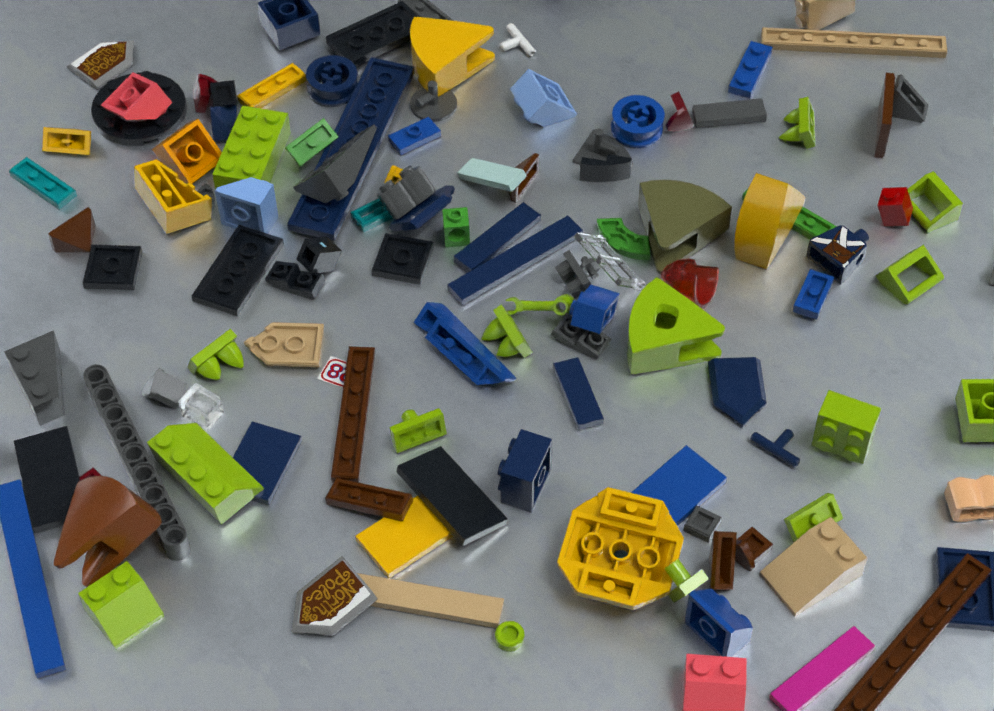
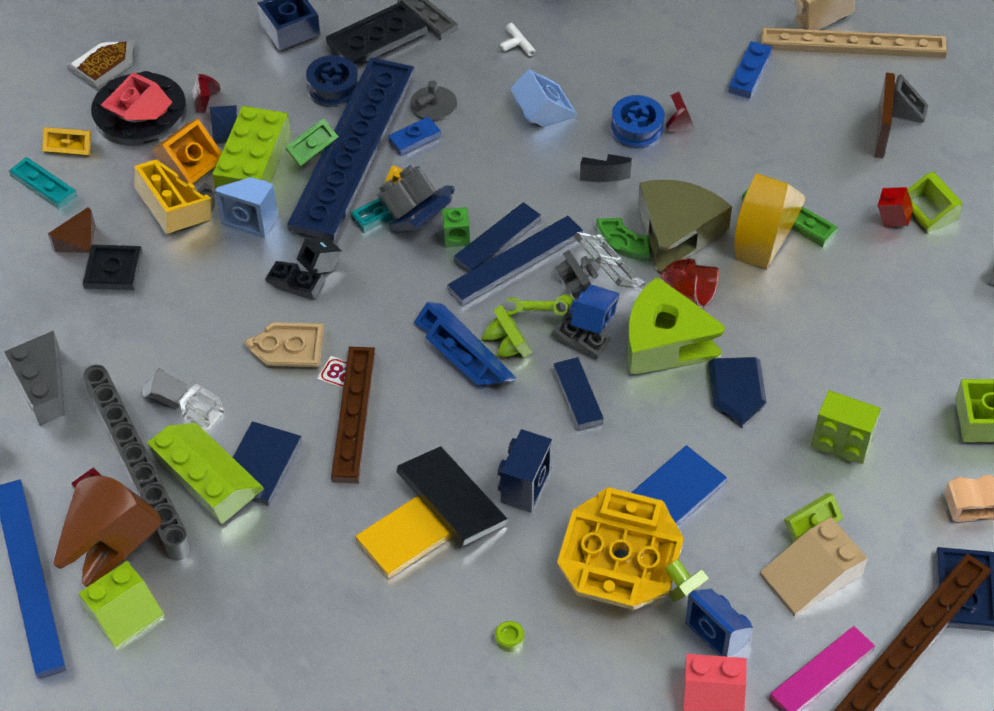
black tile [14,426,80,533] -> none
lime tile [187,329,244,380] -> none
black tile [192,225,284,316] -> none
black brick [210,80,238,107] -> none
yellow tile [237,63,307,109] -> none
tile [292,556,378,636] -> none
dark grey wedge [293,124,377,203] -> none
reddish brown tile [325,478,413,521] -> none
tan tile [357,573,504,628] -> none
black tile [372,233,434,285] -> none
lime tile [389,408,447,453] -> none
yellow piece [410,17,495,97] -> none
light aqua tile [457,158,527,192] -> none
reddish brown slope [508,153,539,203] -> none
dark grey shield [572,128,633,165] -> none
dark grey tile [683,505,722,543] -> none
dark grey tile [692,98,767,128] -> none
reddish brown slope [708,531,737,590] -> none
reddish brown tile [735,527,773,571] -> none
dark blue piece [750,429,800,468] -> none
lime tile [779,97,815,149] -> none
blue plate [793,269,834,320] -> none
dark blue torso [806,225,869,285] -> none
lime tile [875,245,944,305] -> none

